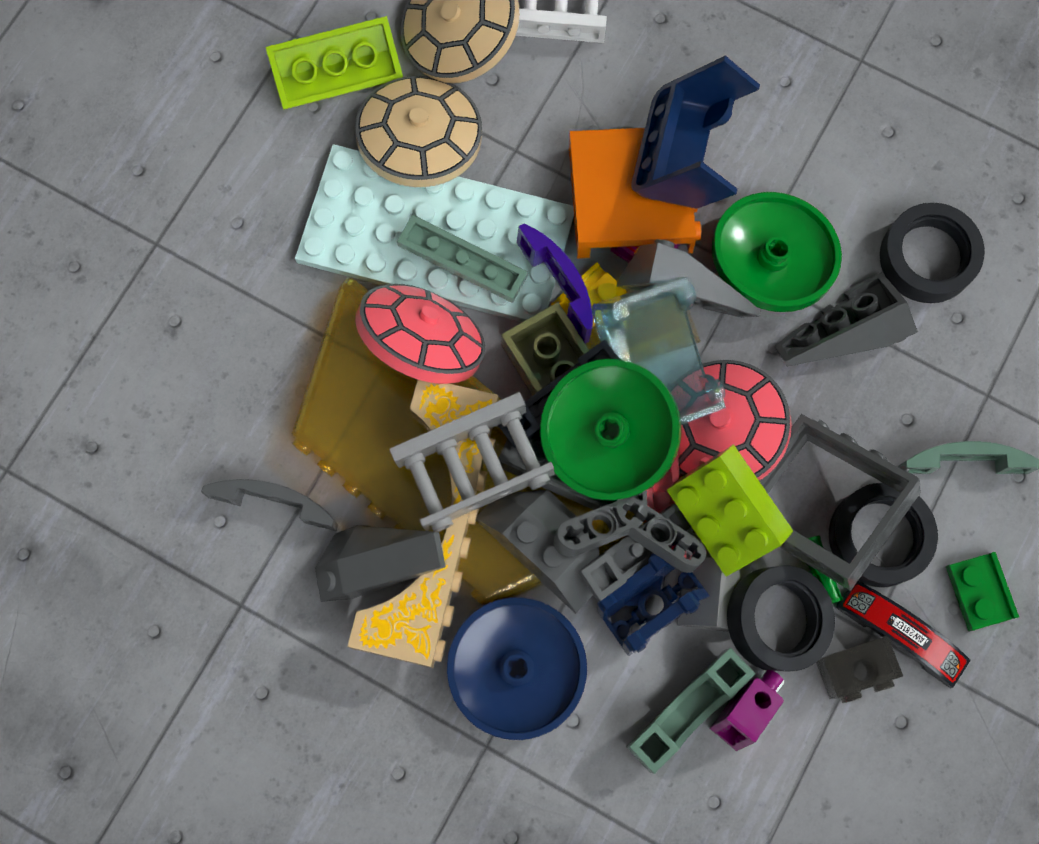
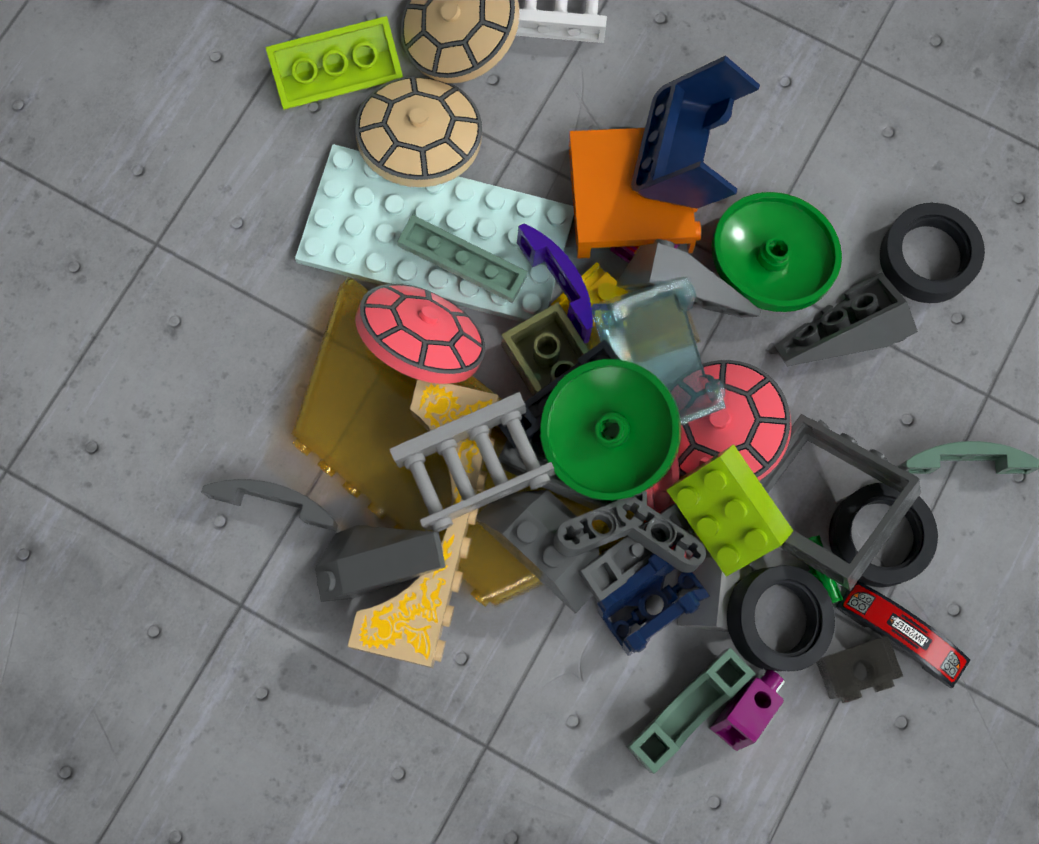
dark blue dish [447,597,587,740] -> none
green plate [945,552,1019,632] -> none

